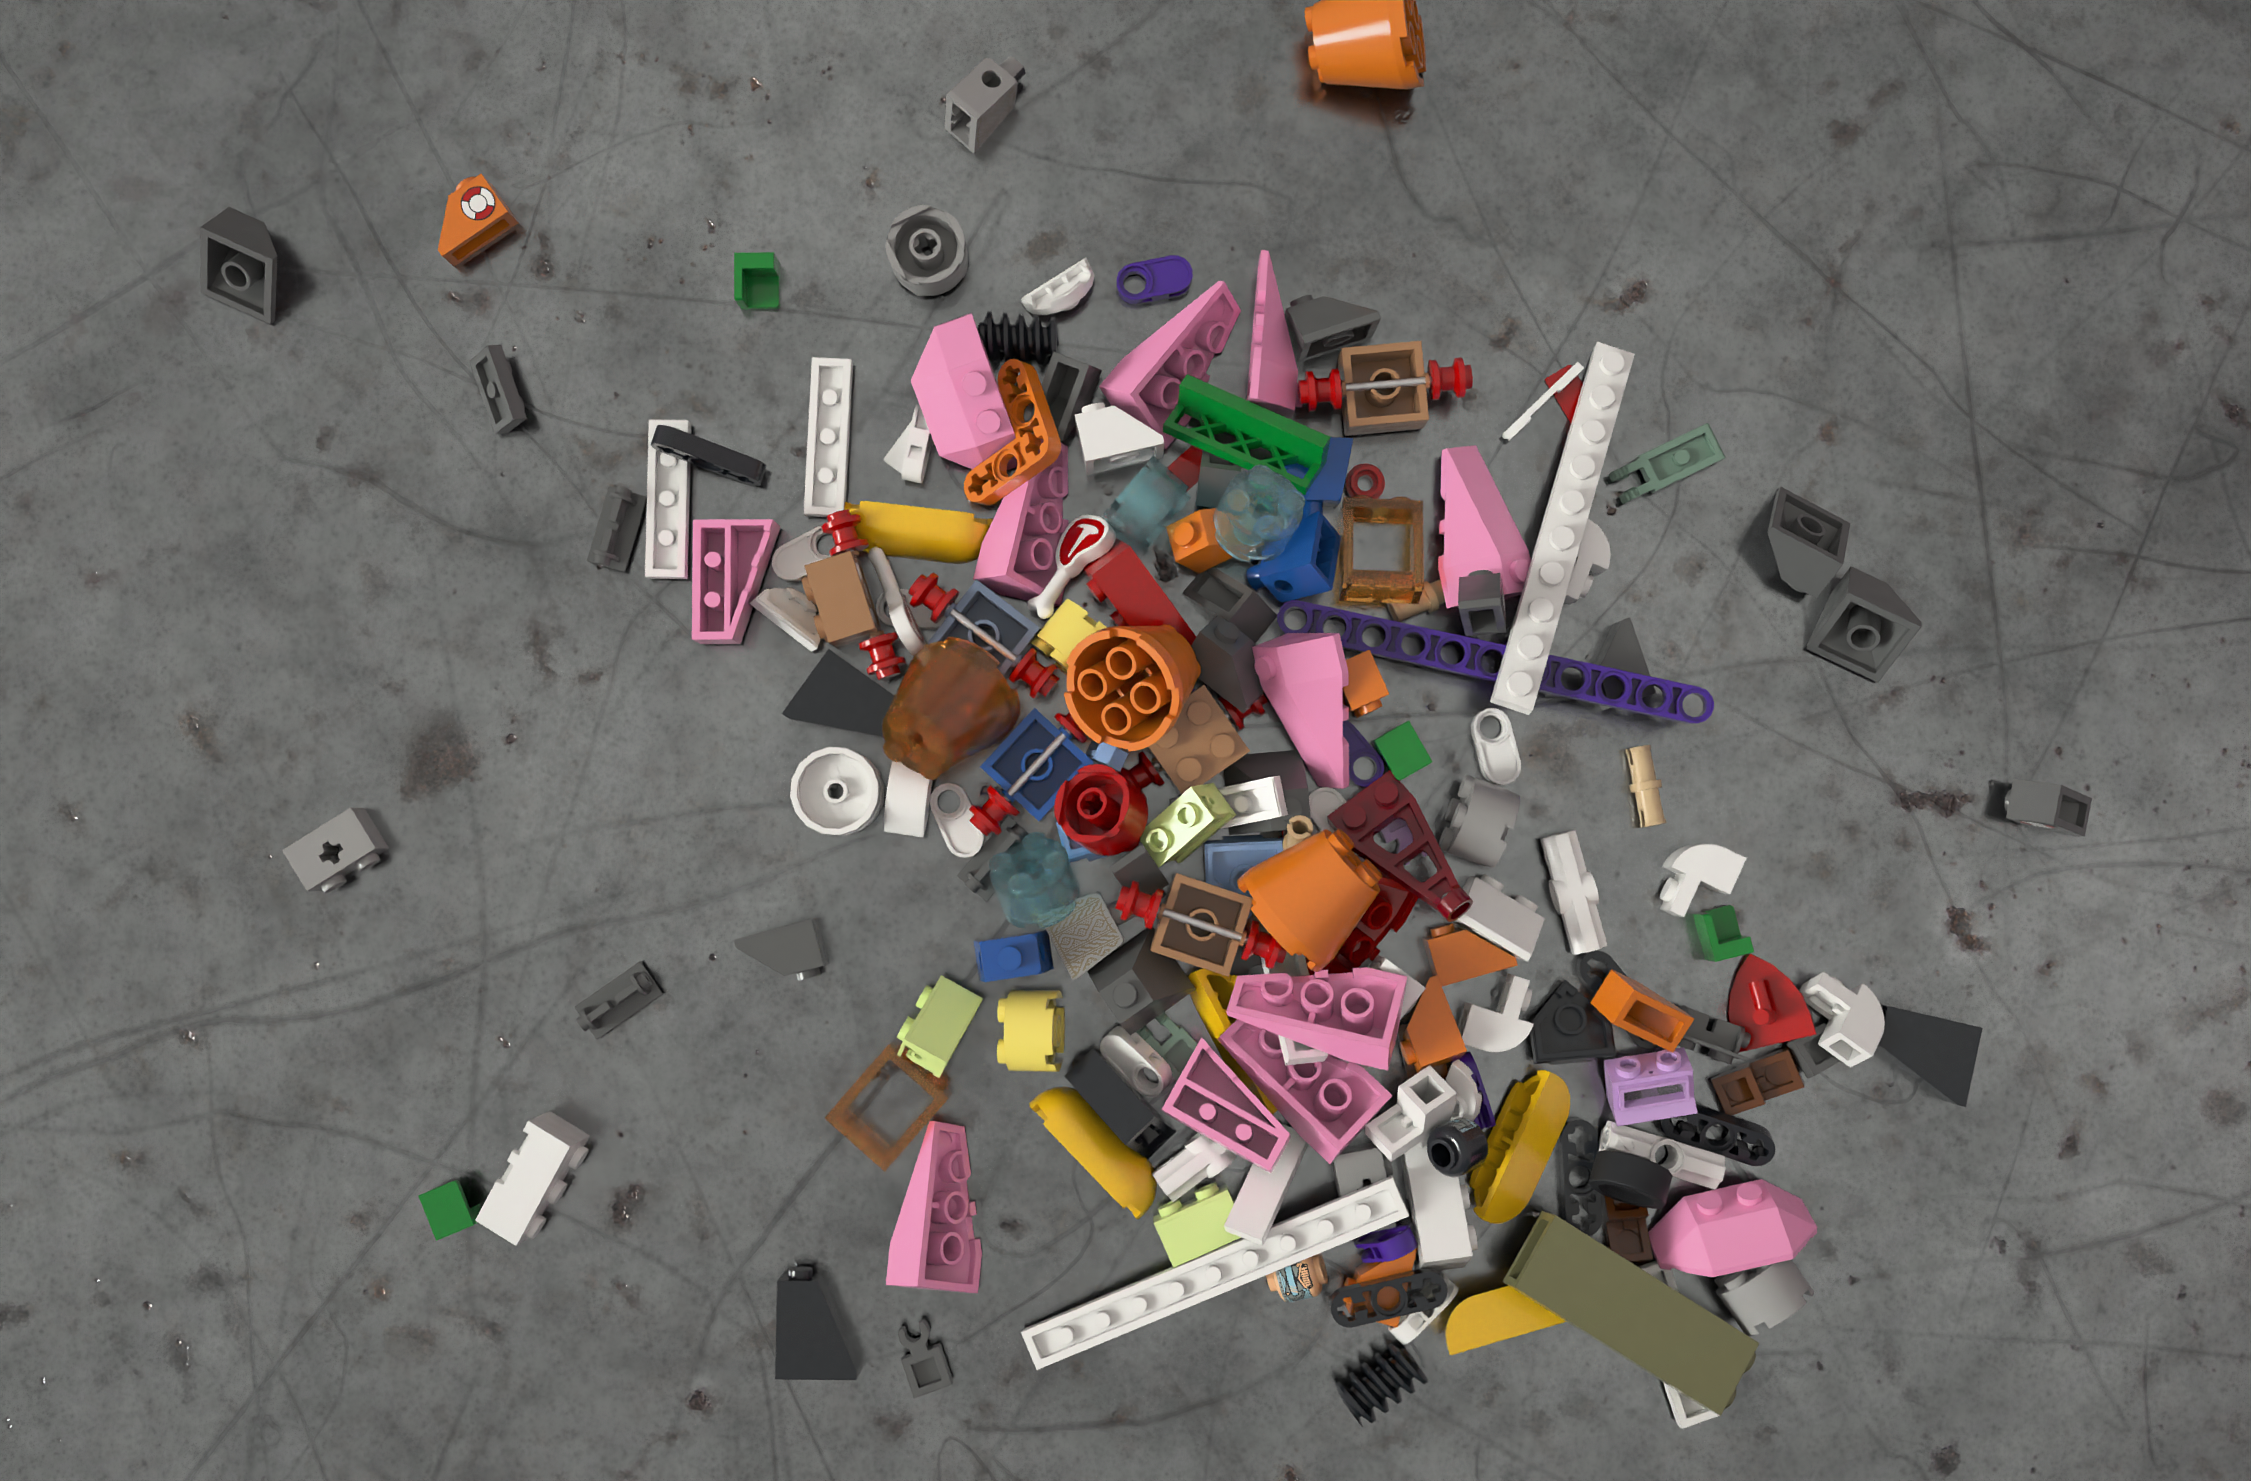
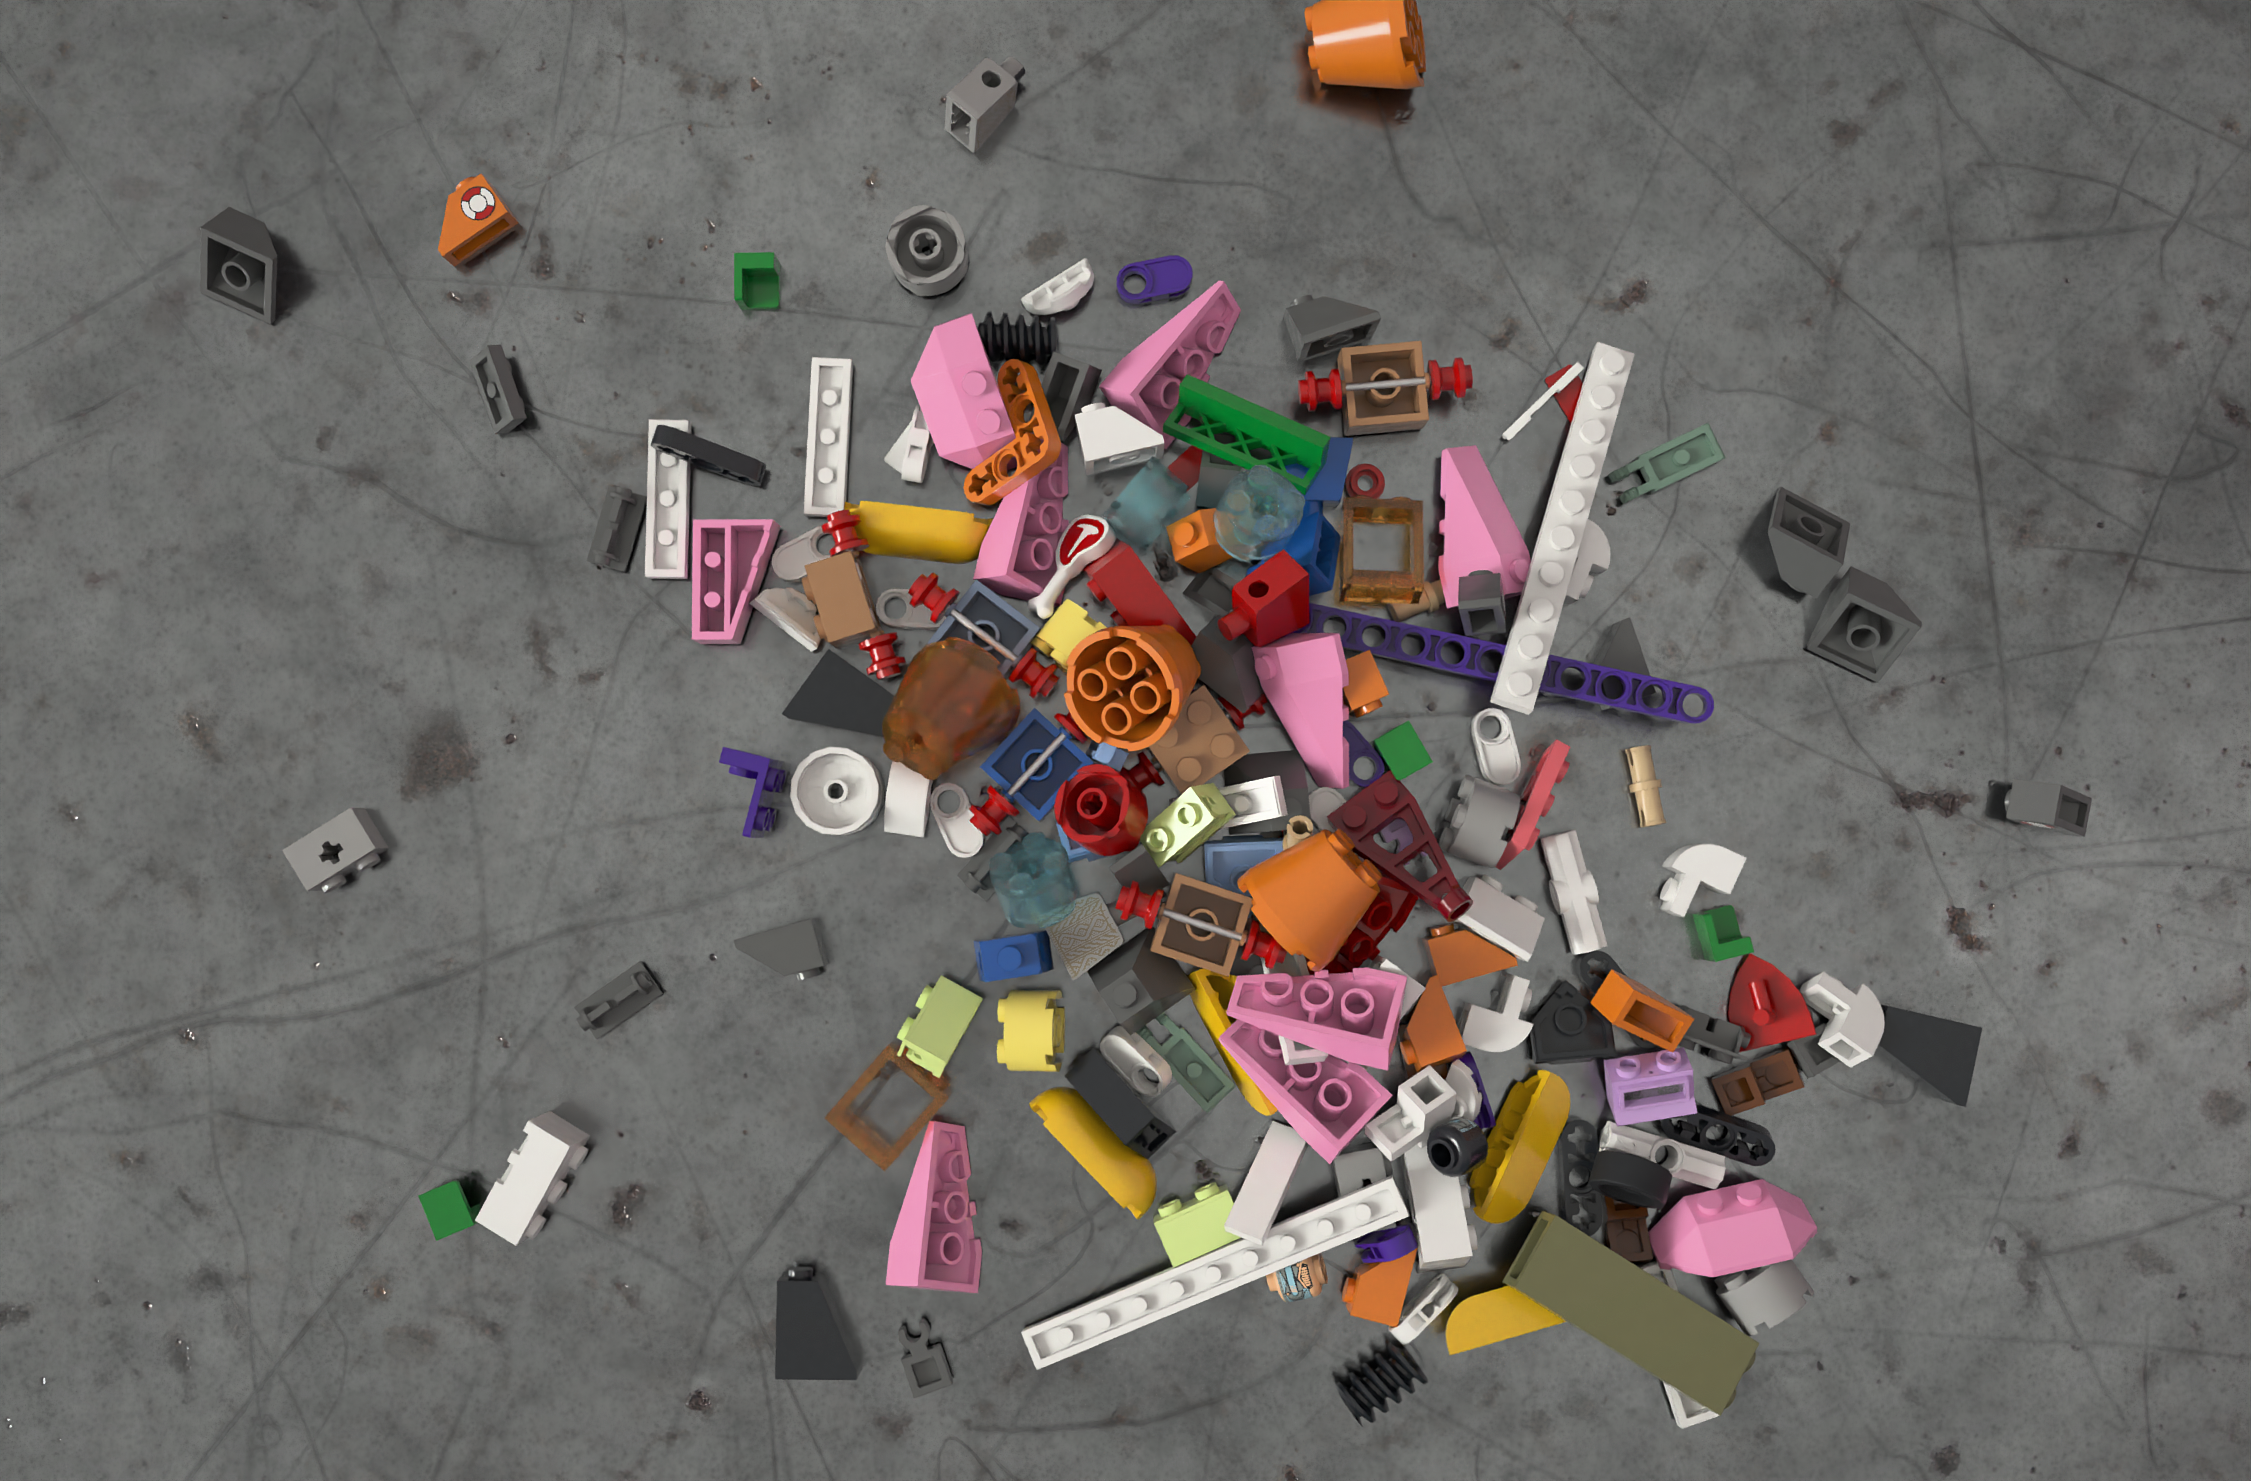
white piece [868,546,927,656] -> none
white piece [1152,1133,1237,1202] -> none
bright pink wedge [1162,1037,1291,1173] -> none
bright pink wedge [1246,250,1302,418] -> none
black beam [1329,1268,1448,1328] -> none
none -> dark purple bracket [719,747,786,838]
none -> red torso [1217,549,1309,647]
none -> coral wing [1495,739,1570,870]

